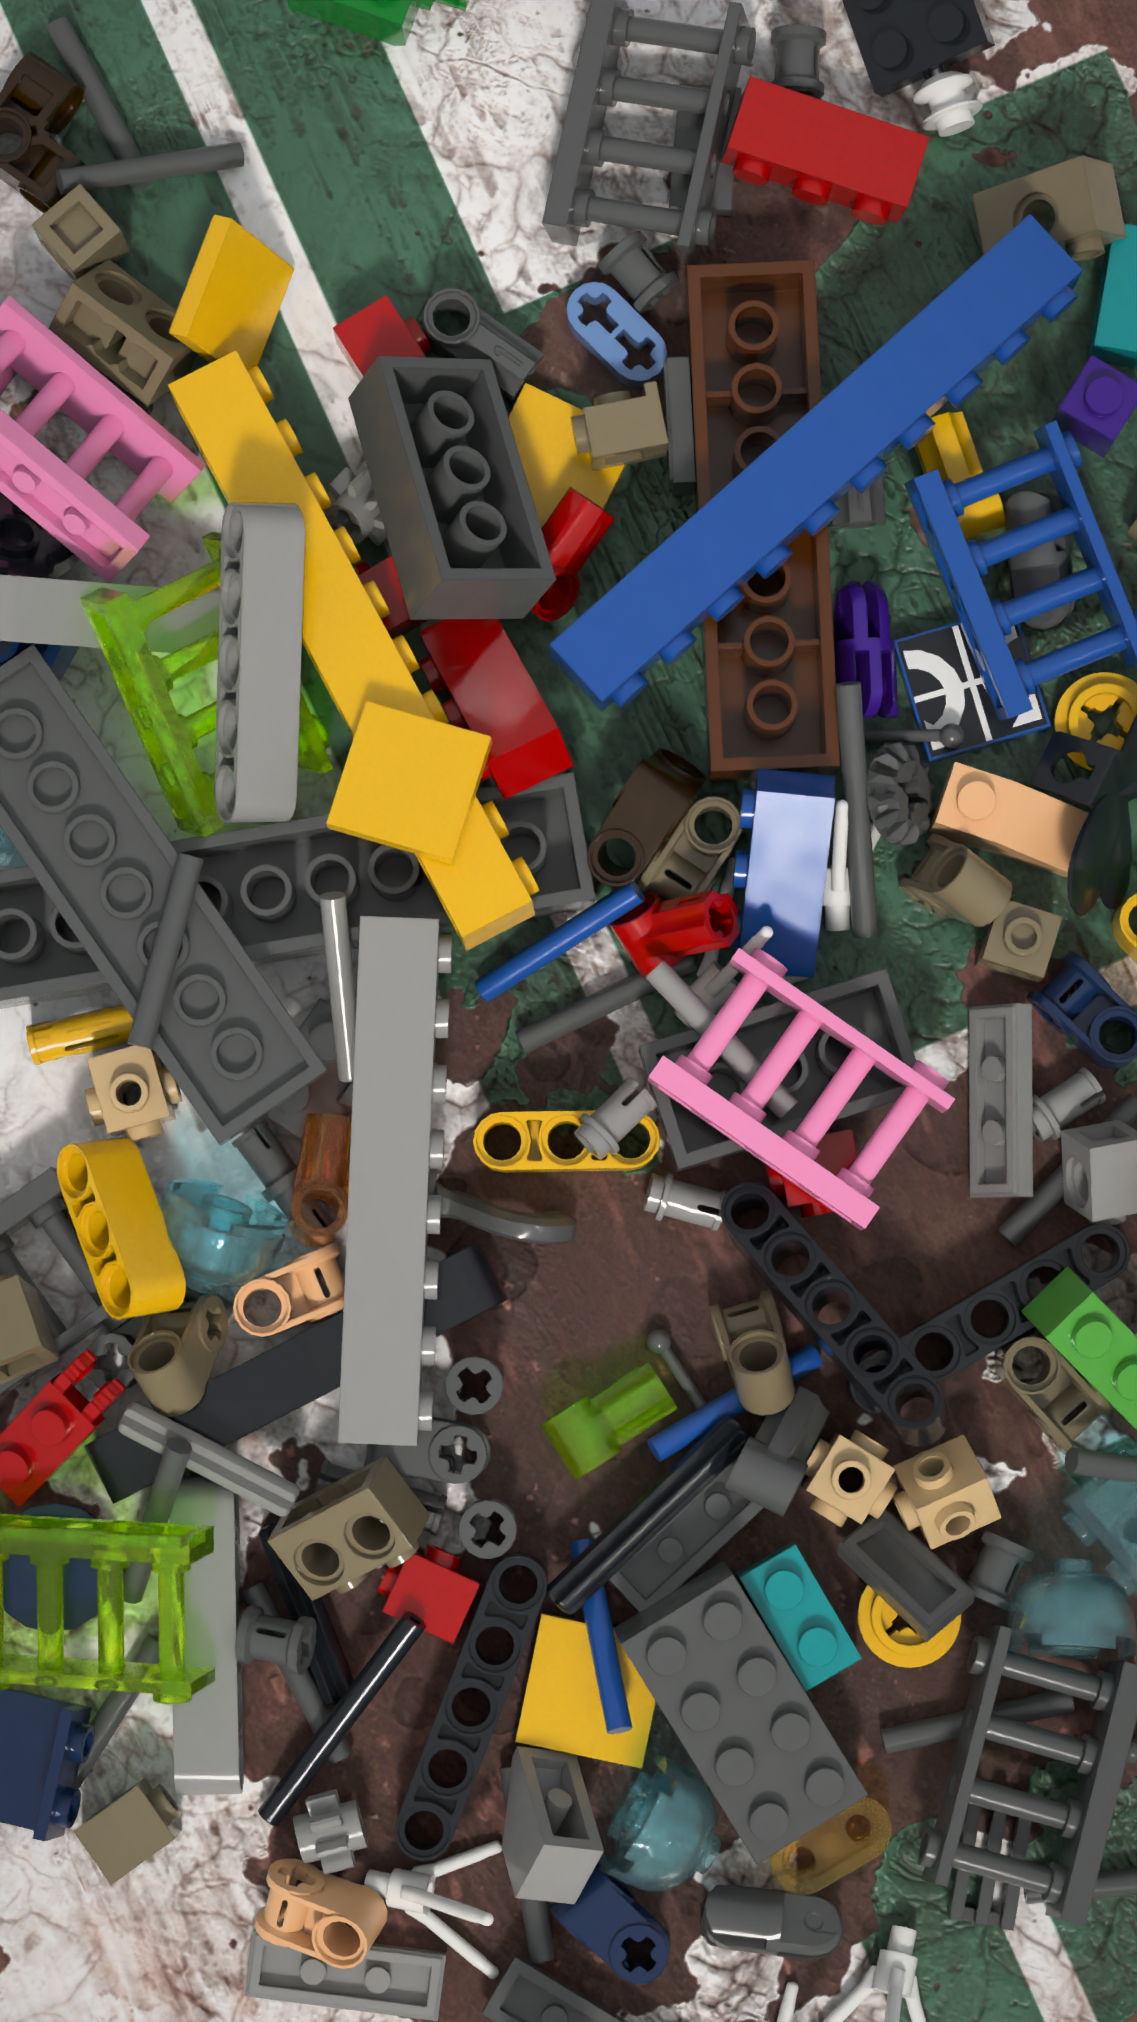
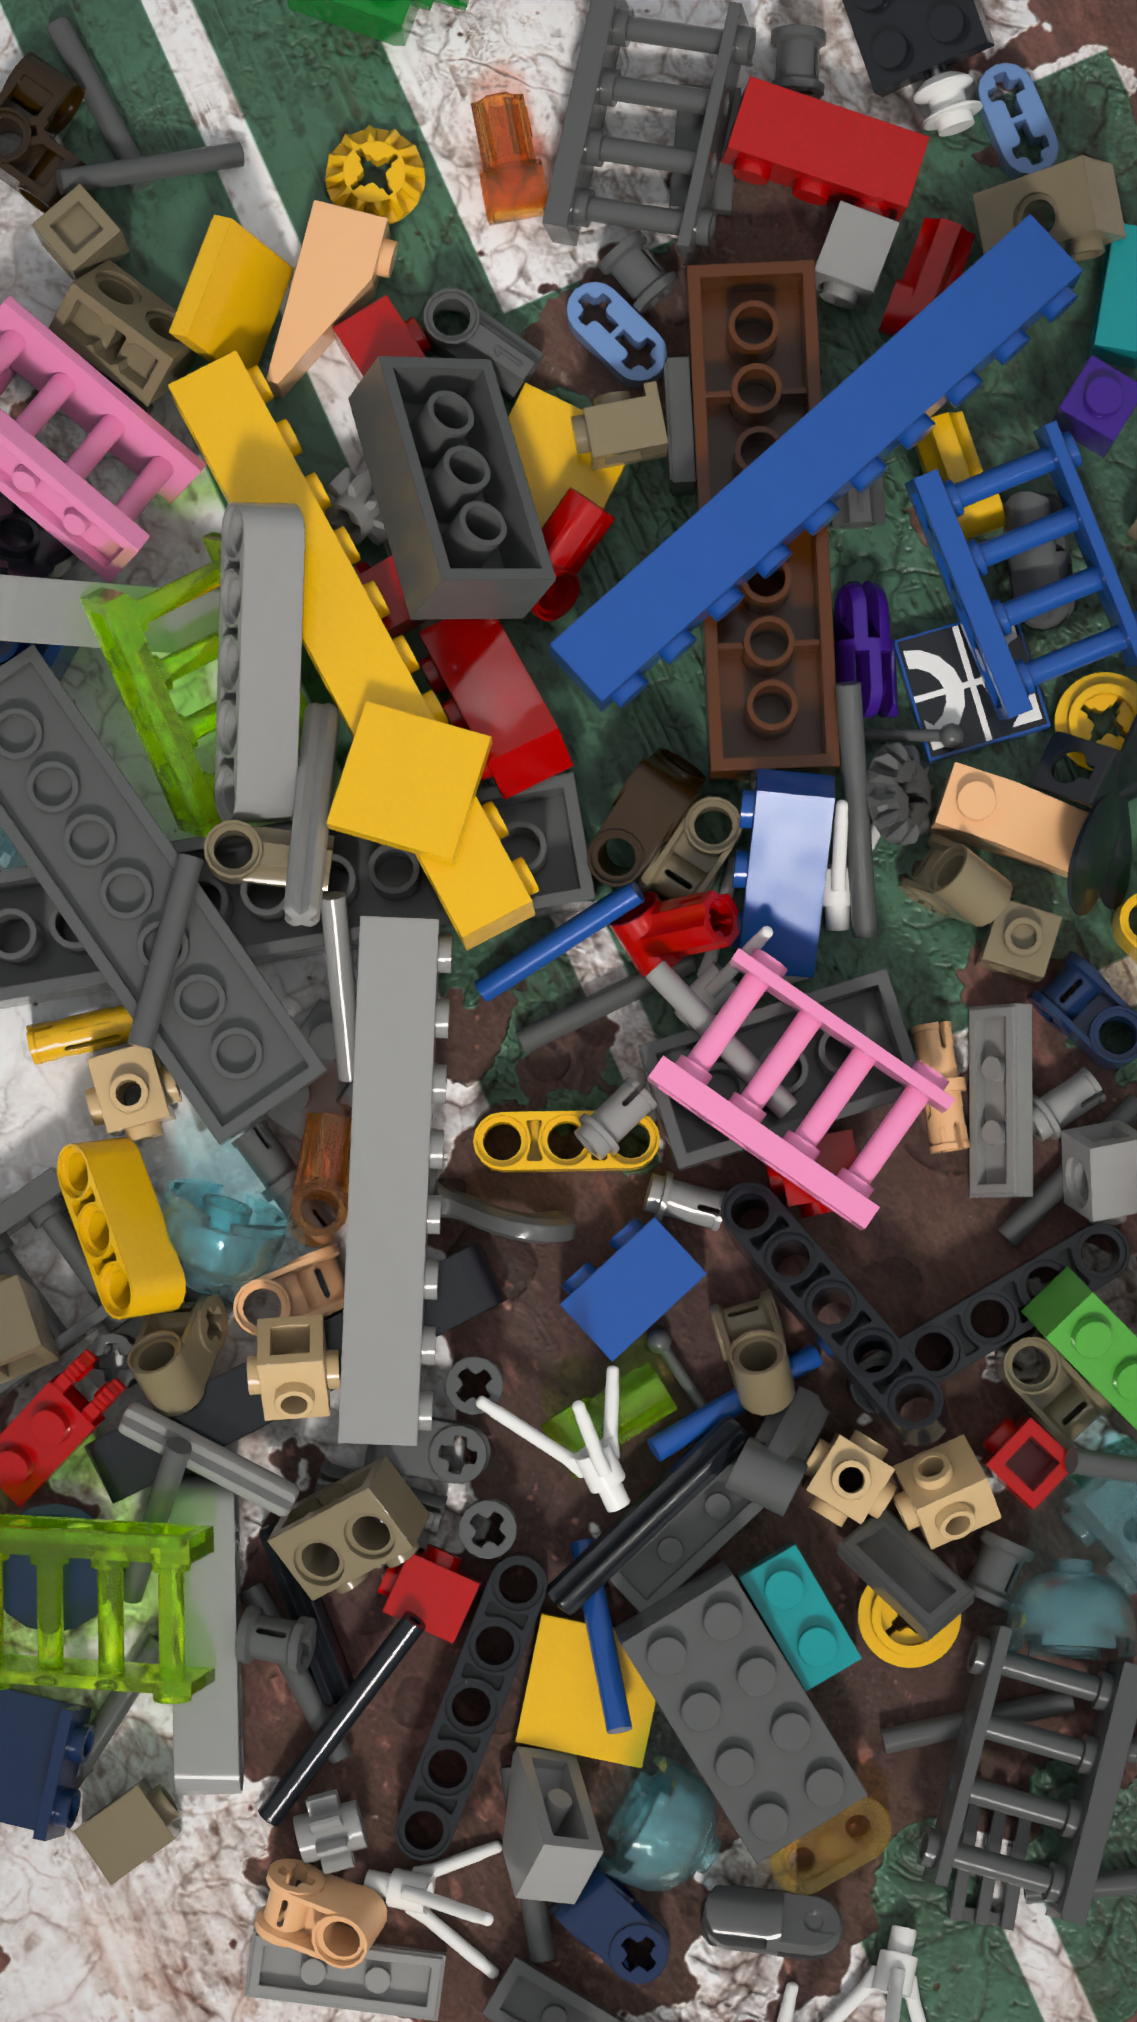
none -> dark tan piece [204,820,335,893]
none -> tan brick [247,1314,341,1421]
none -> light nougat slope [266,200,398,399]
none -> light grey axle [283,702,340,927]
none -> yellow gear [325,125,425,225]
none -> clear orange piece [471,92,548,226]
none -> white plant [476,1365,631,1513]
none -> blue brick [560,1217,707,1362]
none -> light grey brick [815,201,900,309]
none -> red piece [878,217,975,337]
none -> light nougat pin [910,1021,971,1154]
none -> medium blue beam [975,63,1059,180]
none -> red brick [979,1415,1068,1510]

